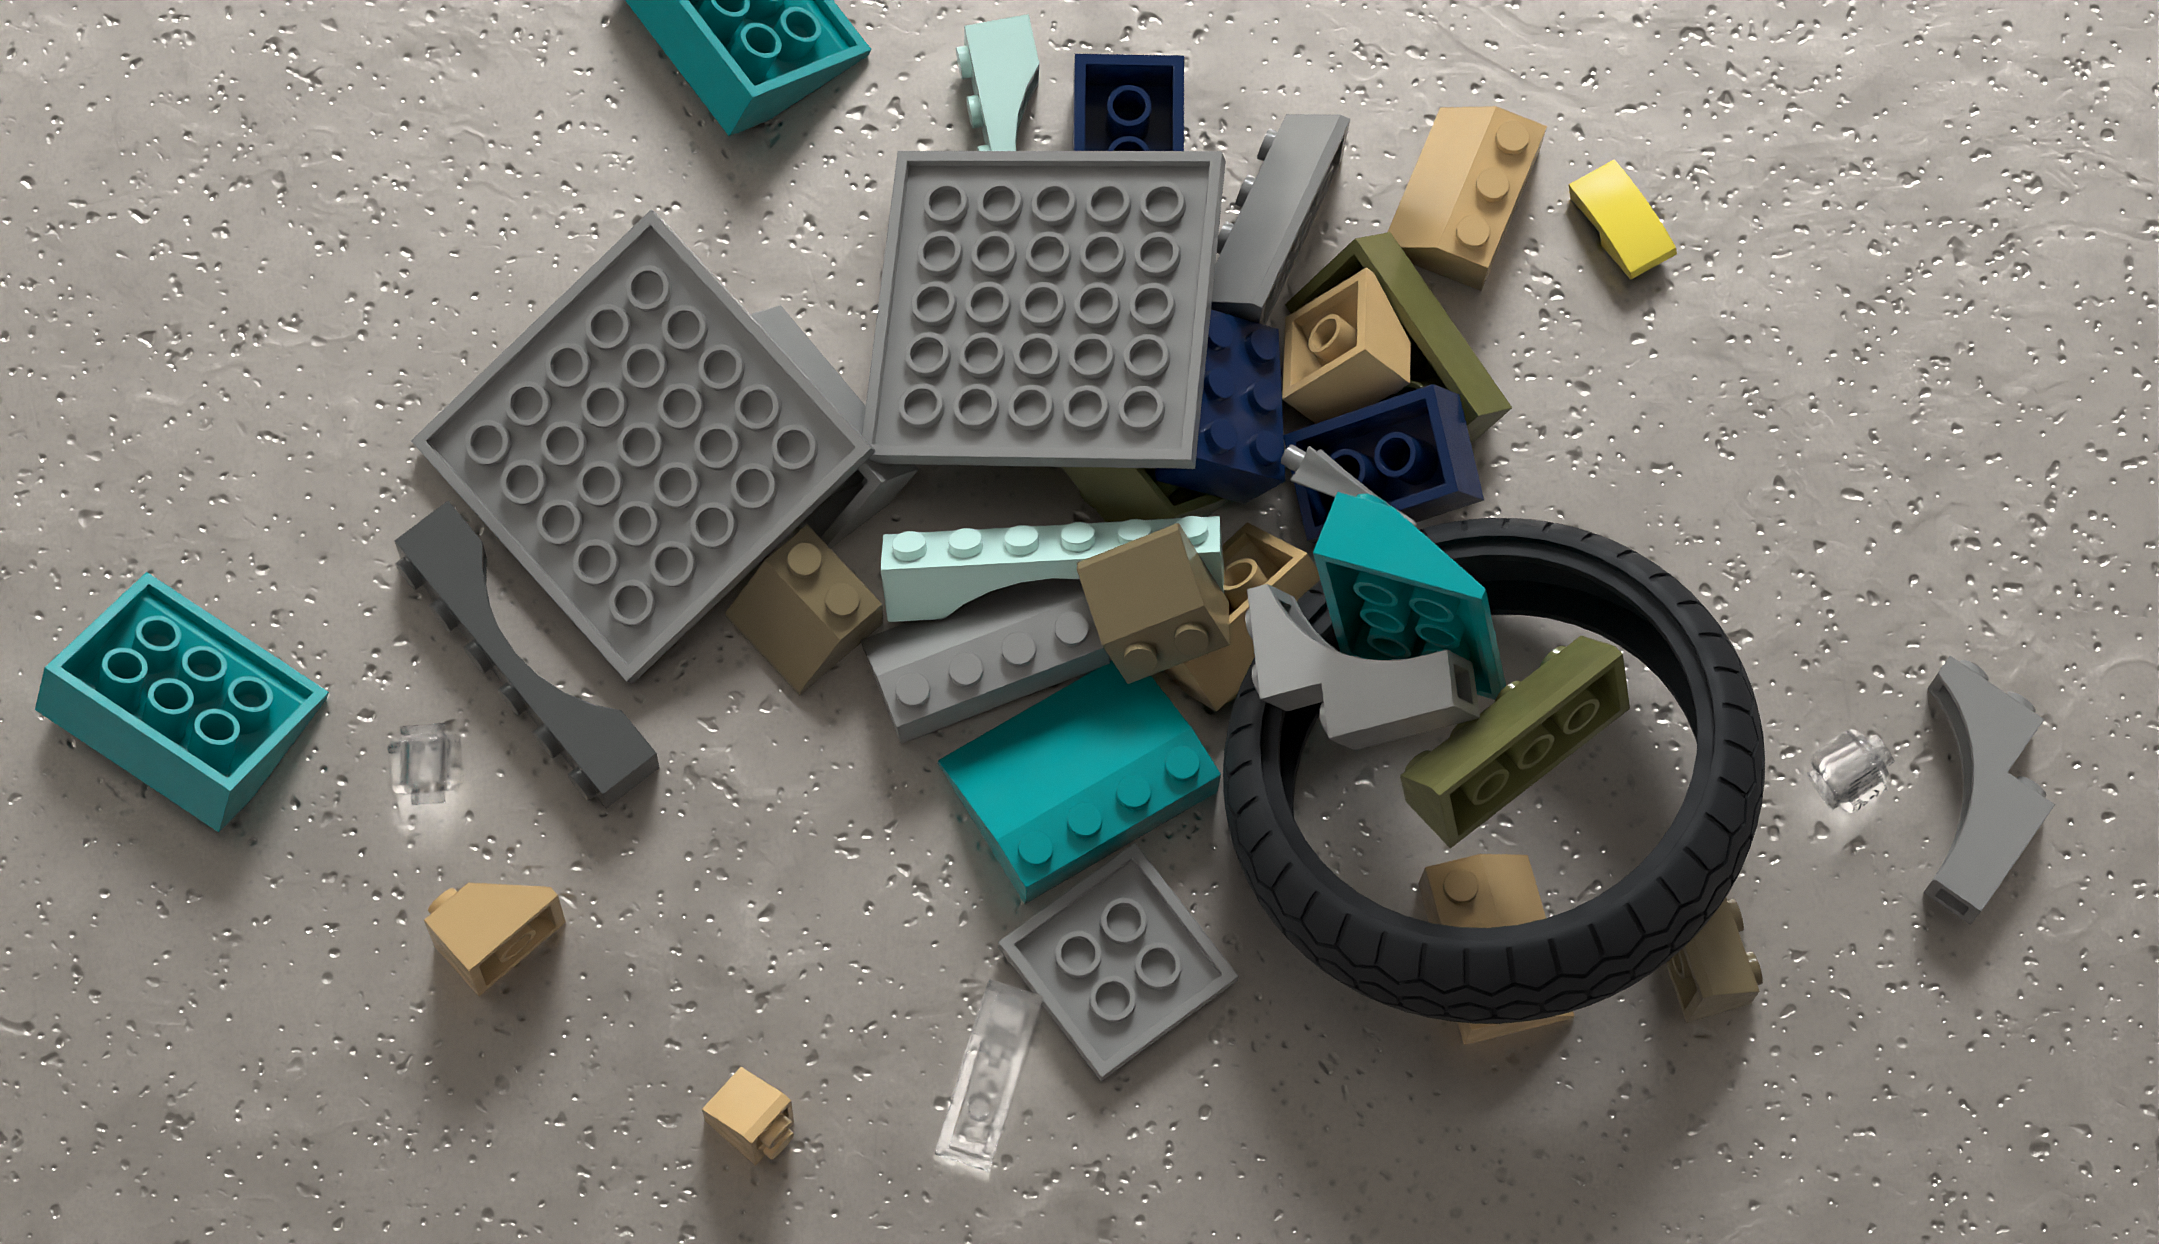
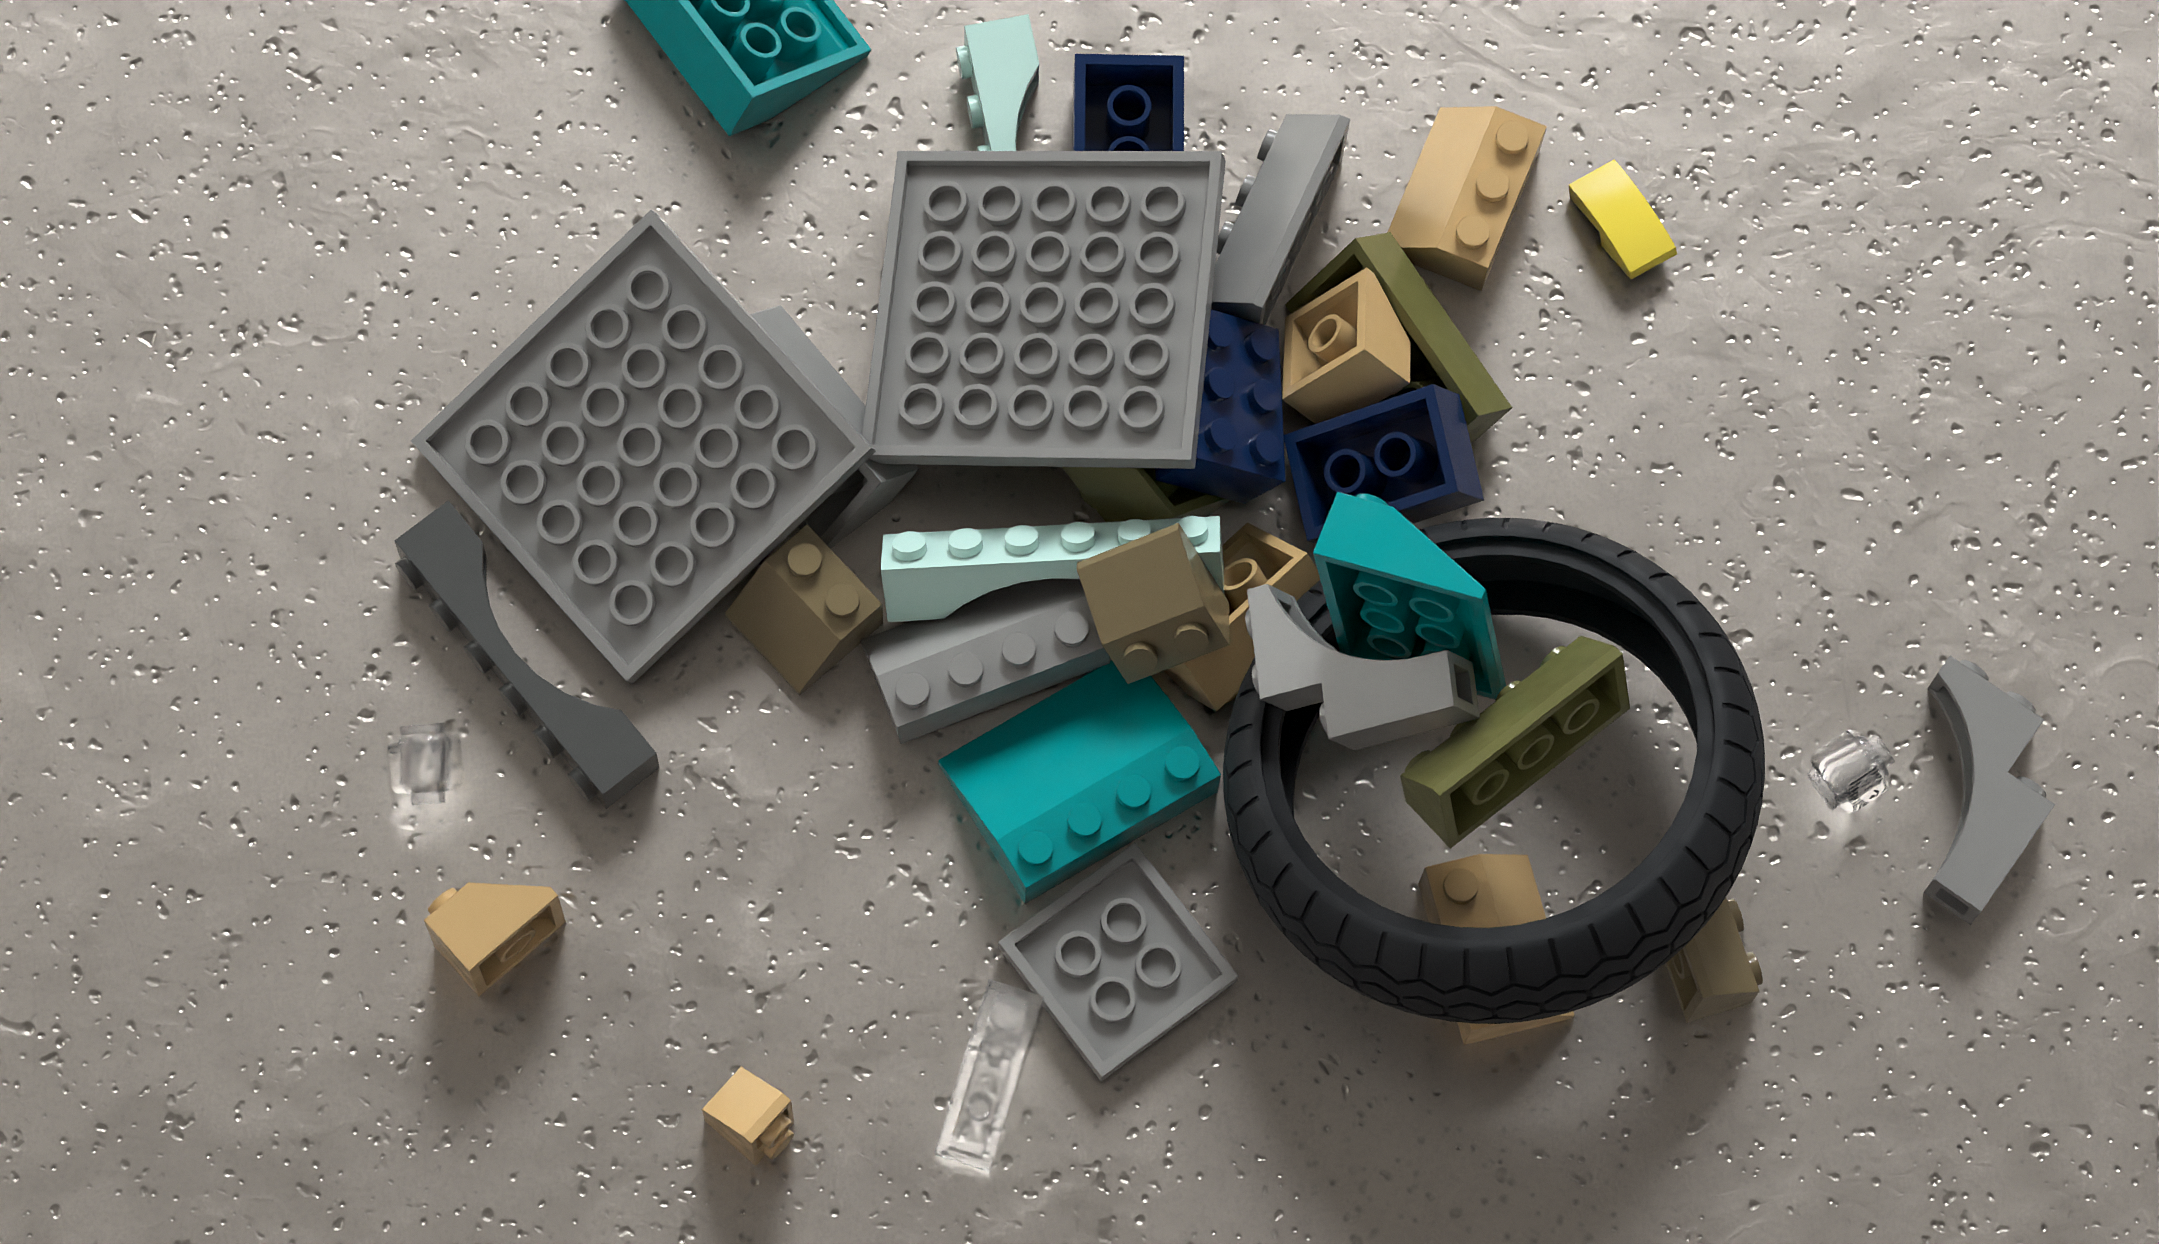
teal slope [35,572,329,832] -> none
light grey piece [1281,444,1417,527] -> none

